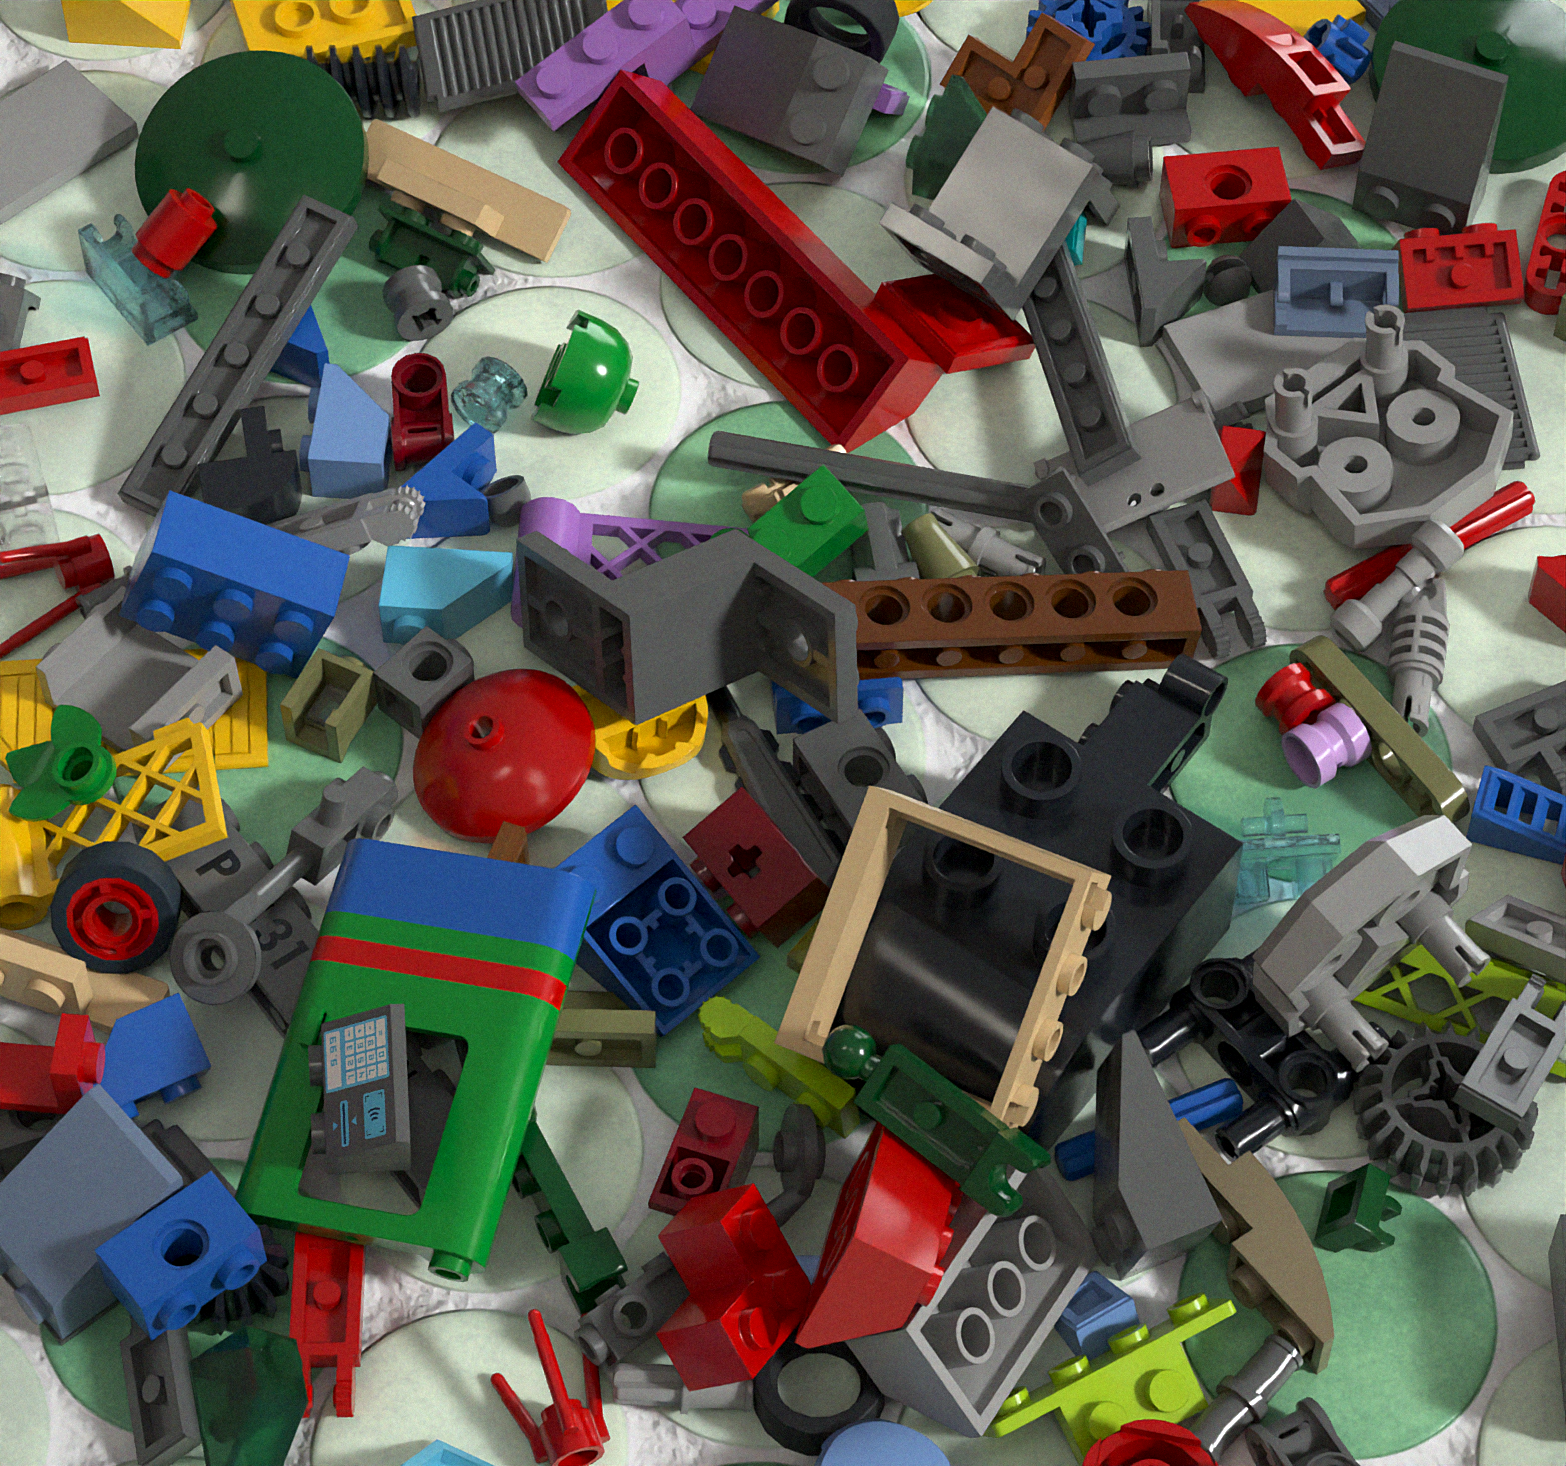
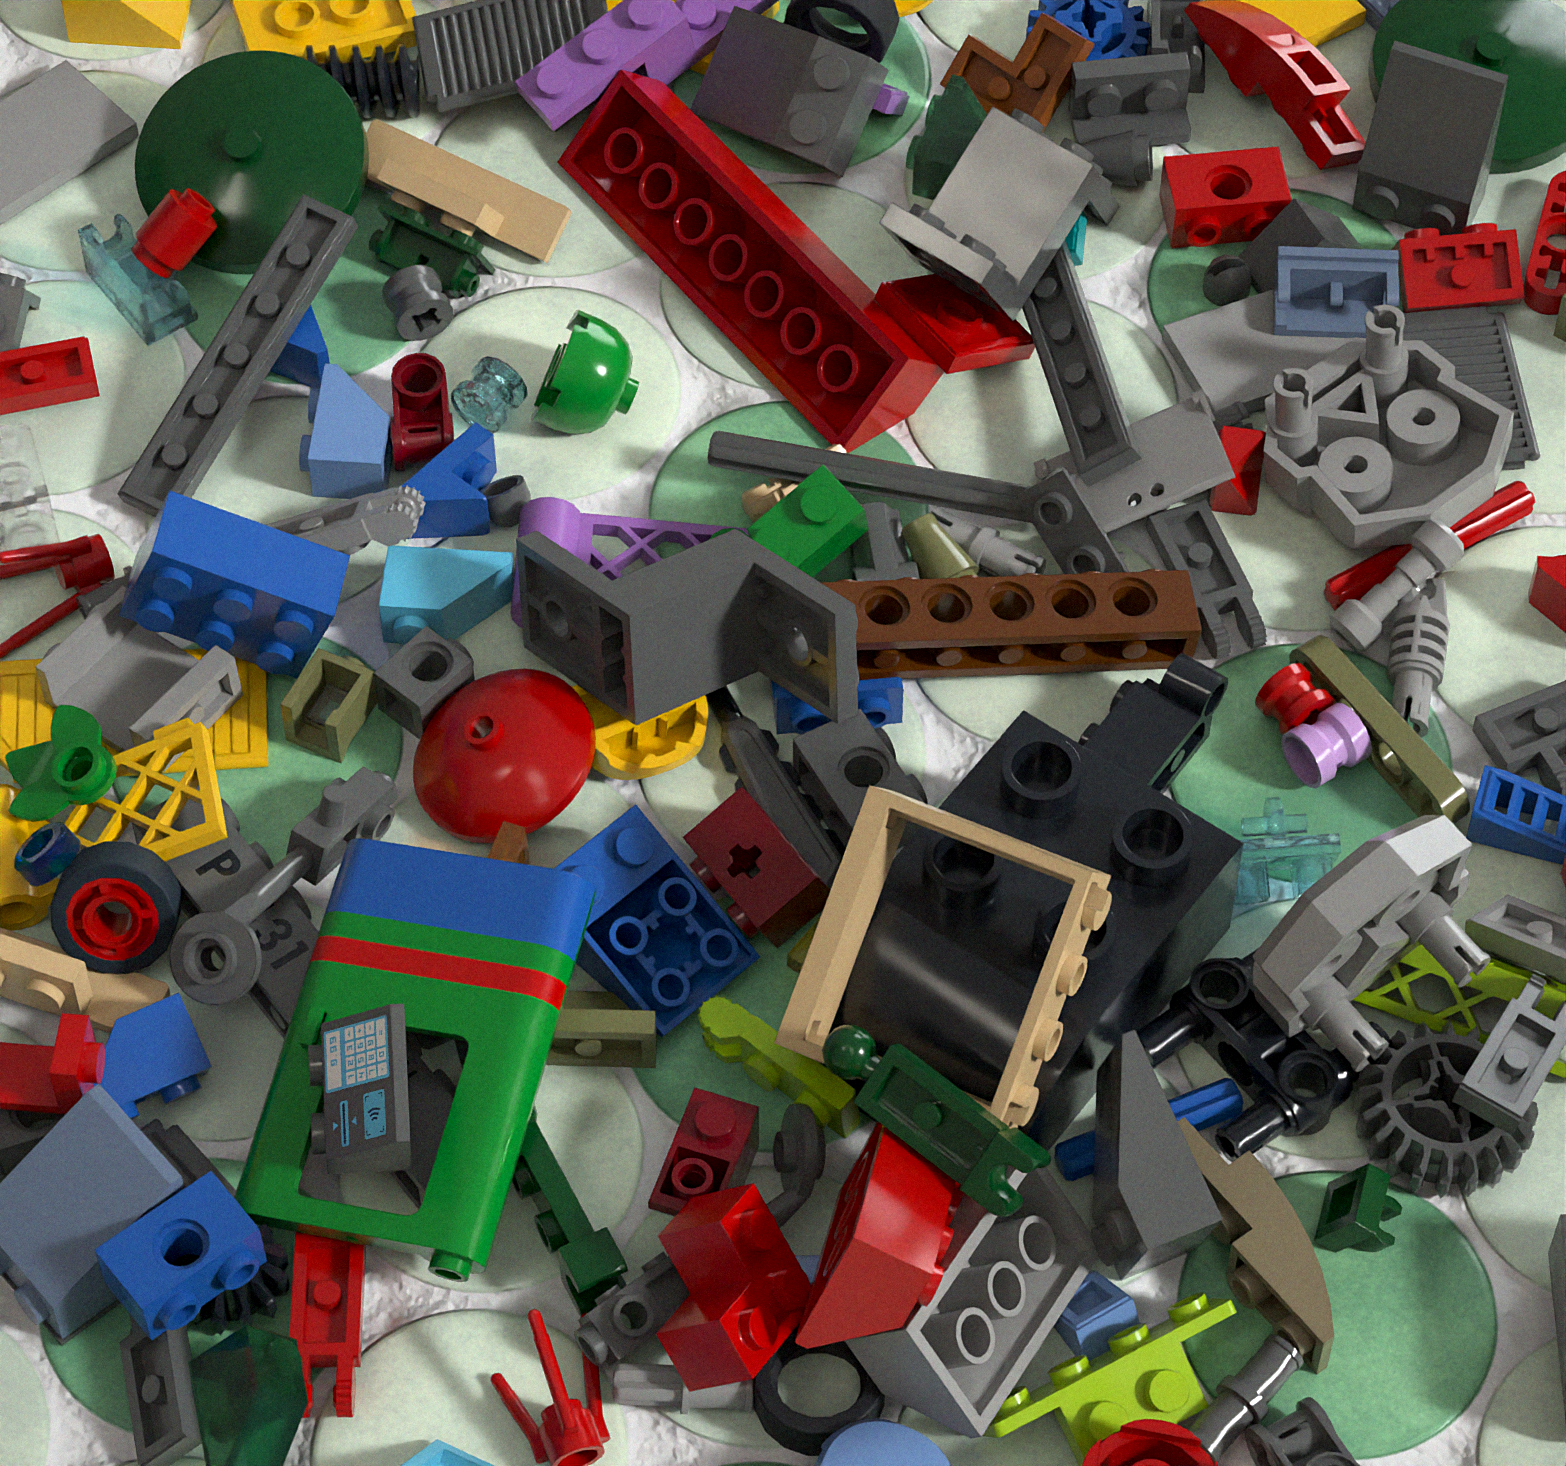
black brick [198,406,302,525] -> none
dark grey slope [1124,216,1207,347] -> none
blue gear [1304,15,1371,85] -> none
none -> tile [14,822,81,886]

